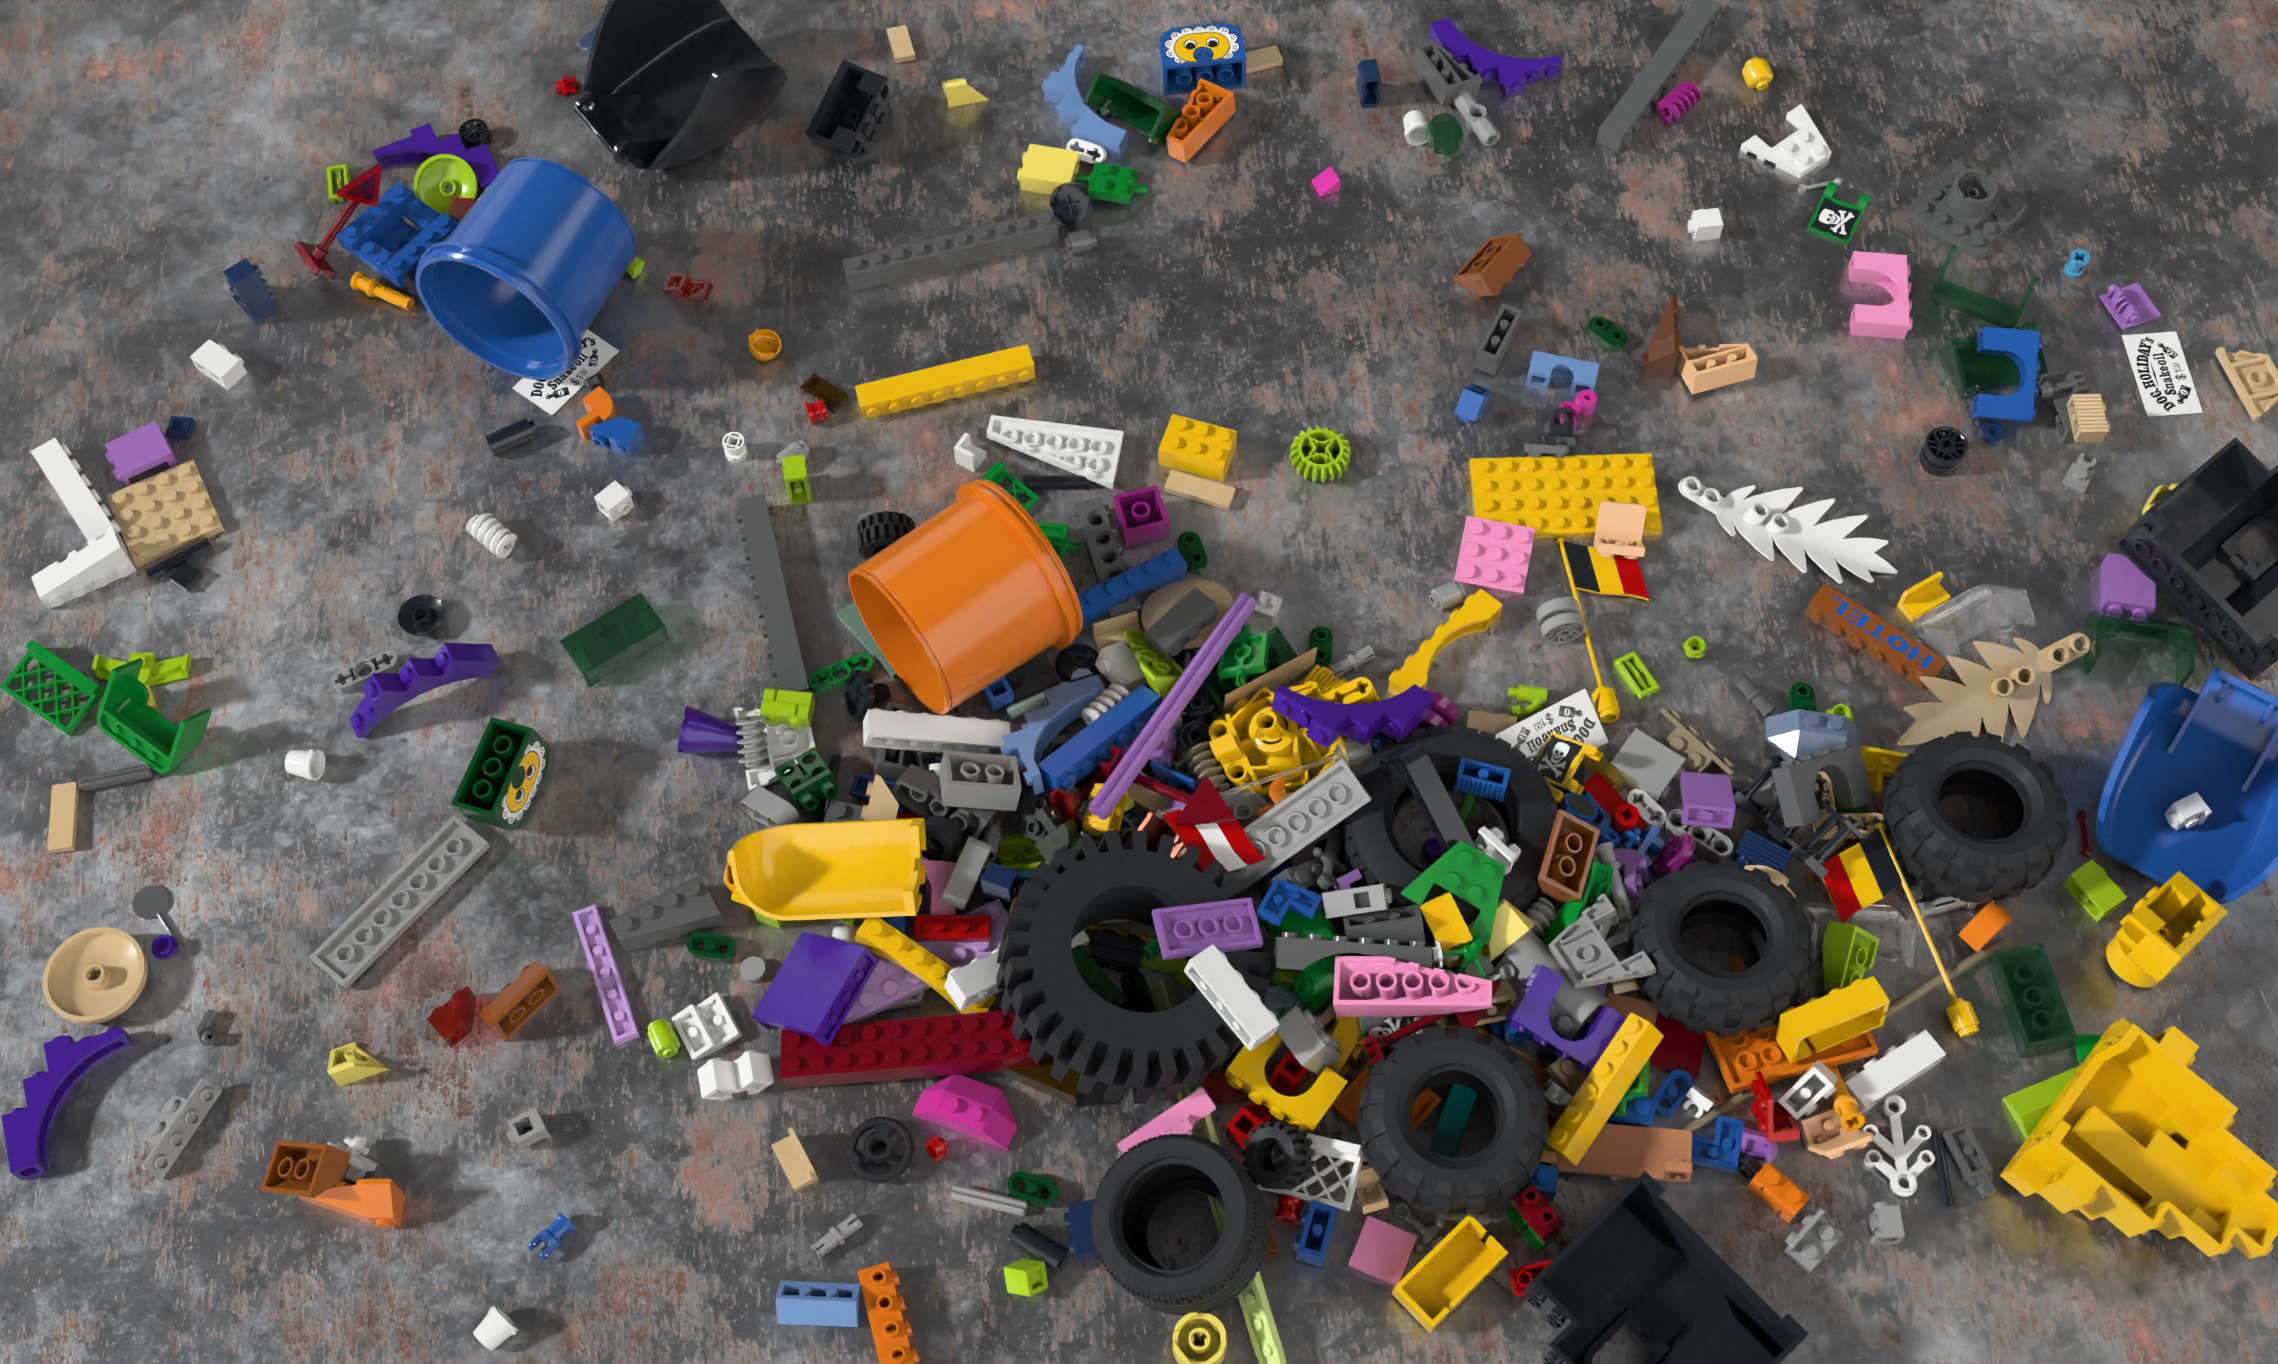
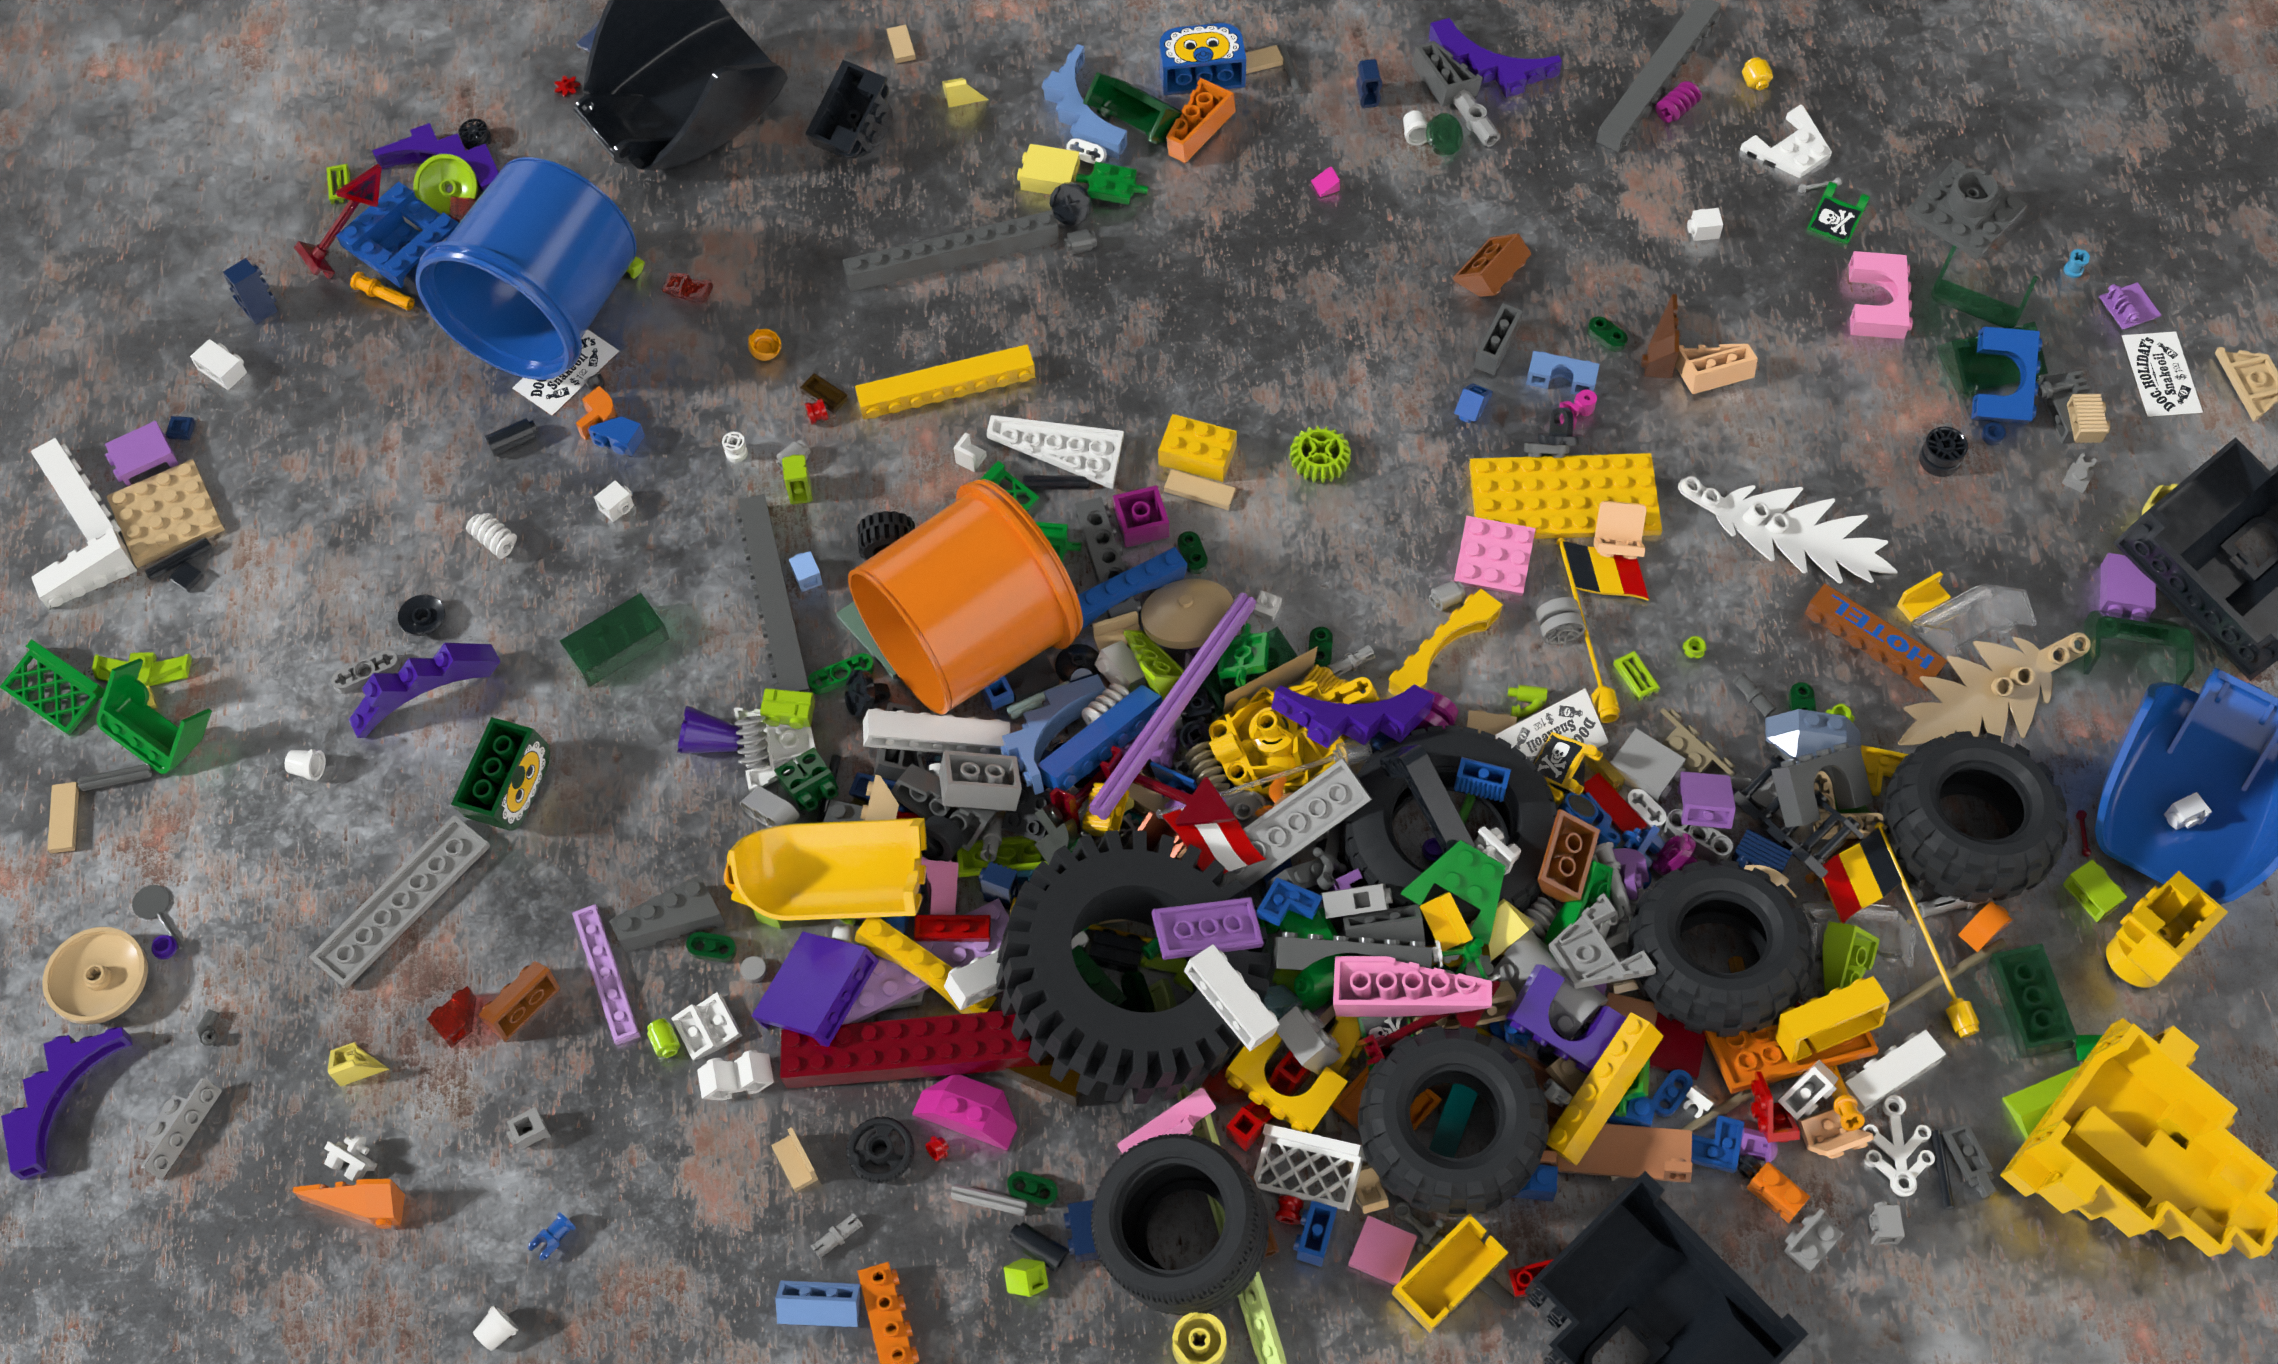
dark orange slope [260,1140,351,1198] -> none
light grey beam [941,836,993,911] -> none
dark grey brick [1145,587,1217,661] -> none
black tyre [1241,1121,1315,1189] -> none
dark red hips [1503,1184,1564,1254] -> none
red wheel [1612,803,1640,833] -> none
none -> light blue brick [789,551,823,593]

